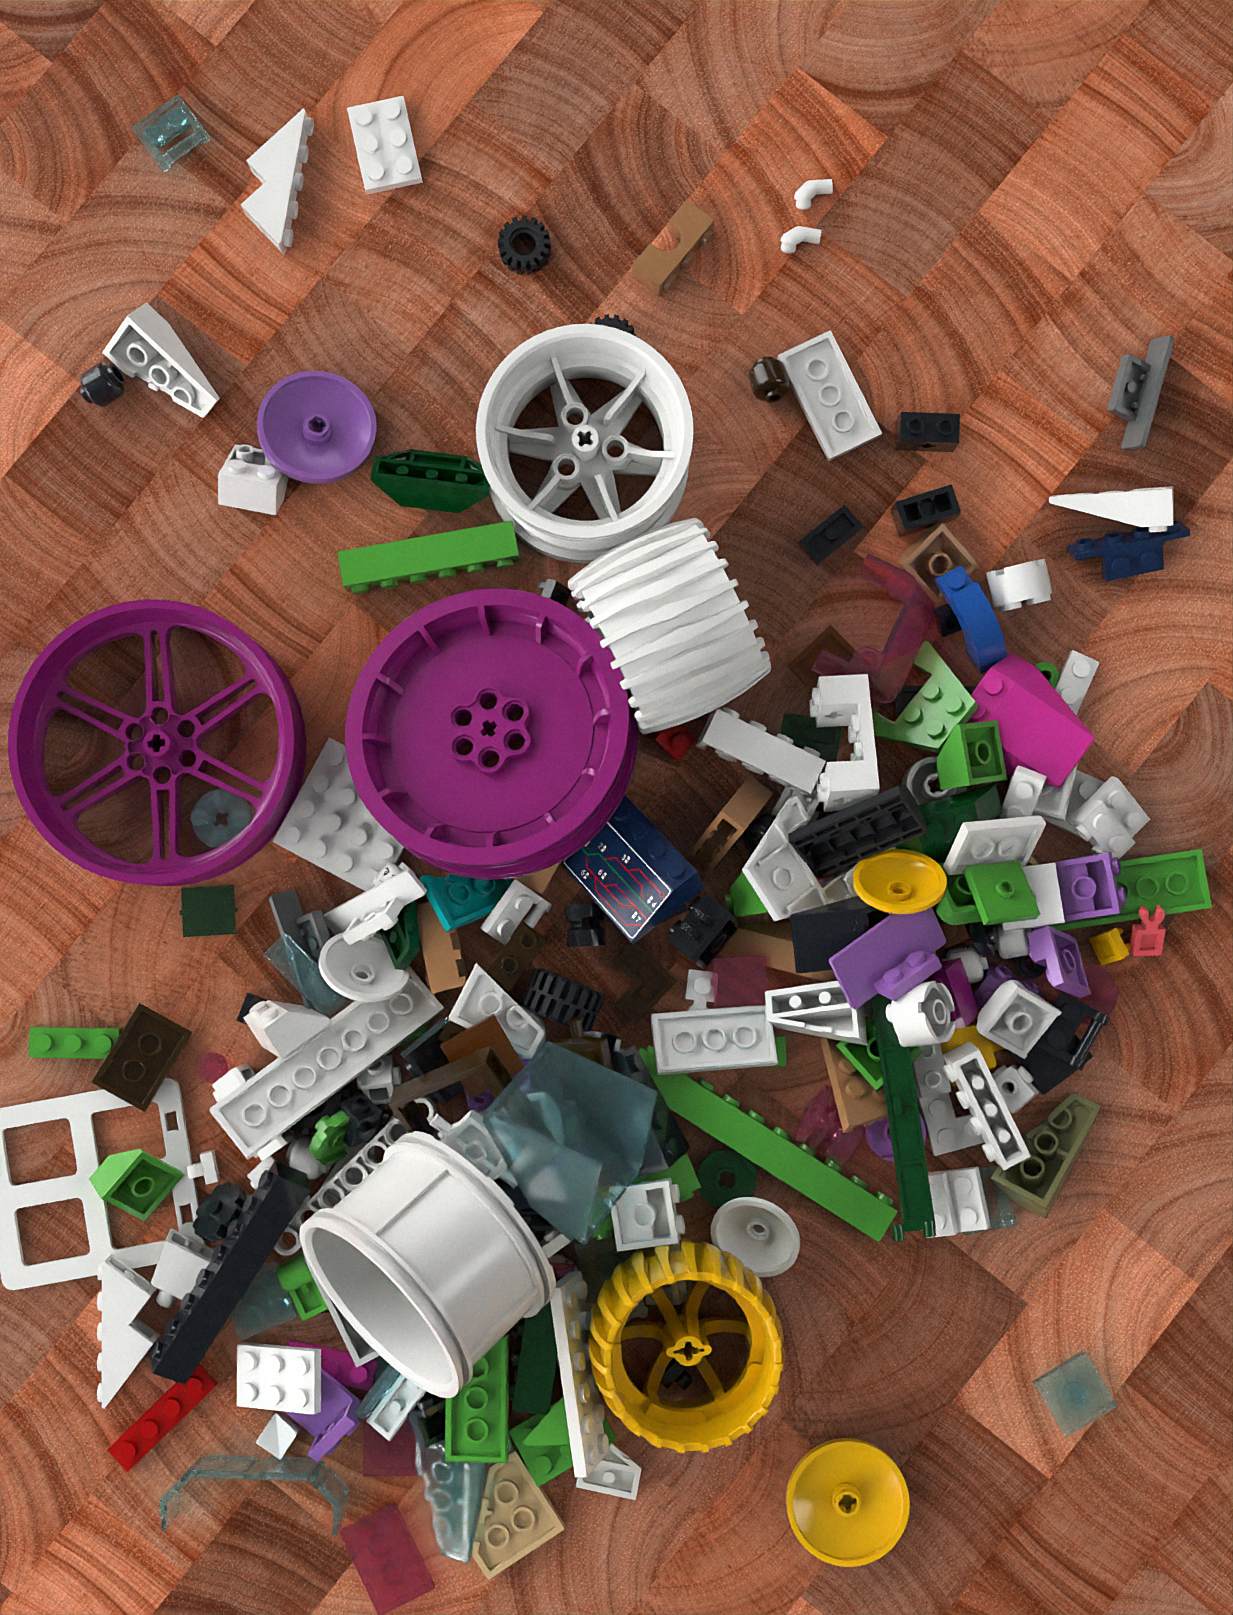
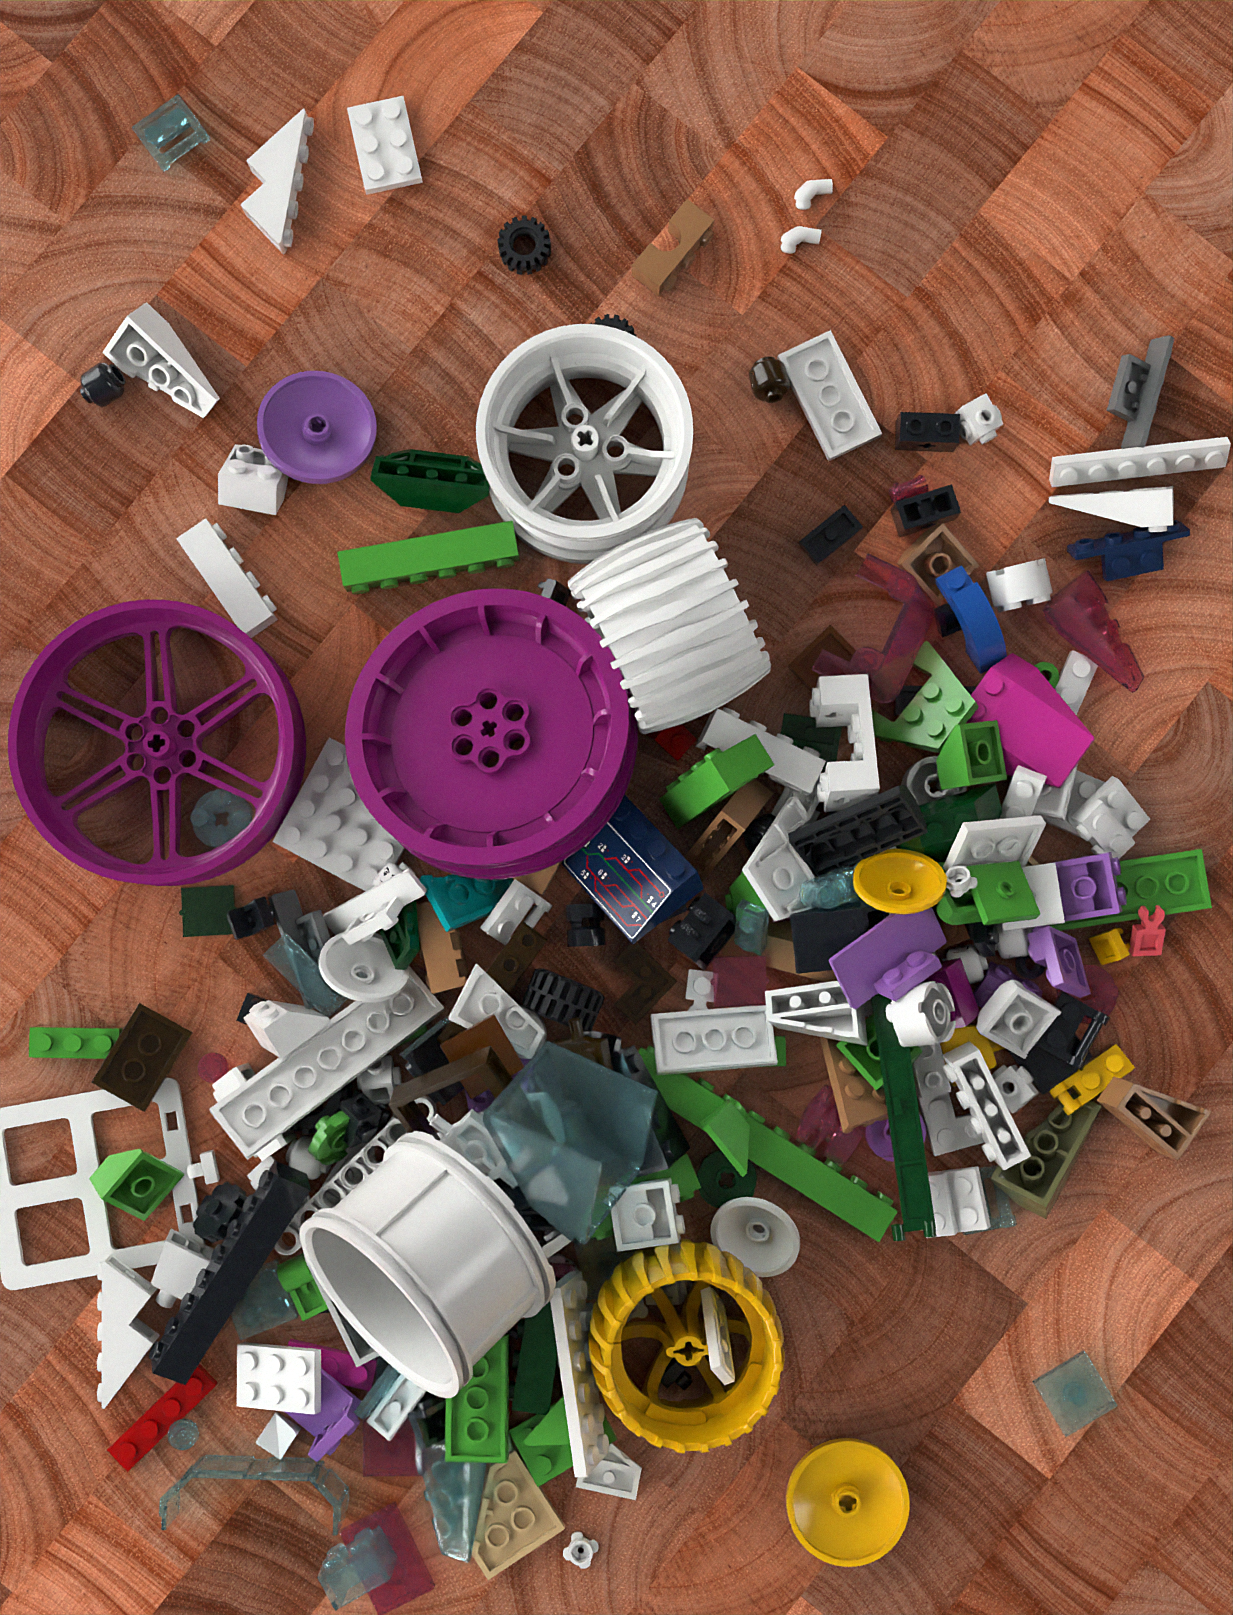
none -> clear light blue plate [167,1419,199,1450]
none -> white brick [176,518,278,638]
none -> black bracket [226,896,275,940]
none -> clear light blue piece [317,1526,398,1611]
none -> white plate [563,1531,599,1569]
none -> bright green wedge [659,734,775,829]
none -> white tile [700,1287,735,1385]
none -> bright green slope [701,1099,750,1177]
none -> clear light blue plate [734,899,769,956]
none -> clear light blue piece [799,867,860,909]
none -> clear pink pin [888,475,929,504]
none -> white plate [946,866,978,897]
none -> white brick [955,393,1004,446]
none -> clear pink wedge [1042,570,1144,693]
none -> white plate [1049,437,1231,487]
none -> yellow plate [1049,1044,1135,1116]
none -> medium nougat wedge [1097,1076,1212,1161]

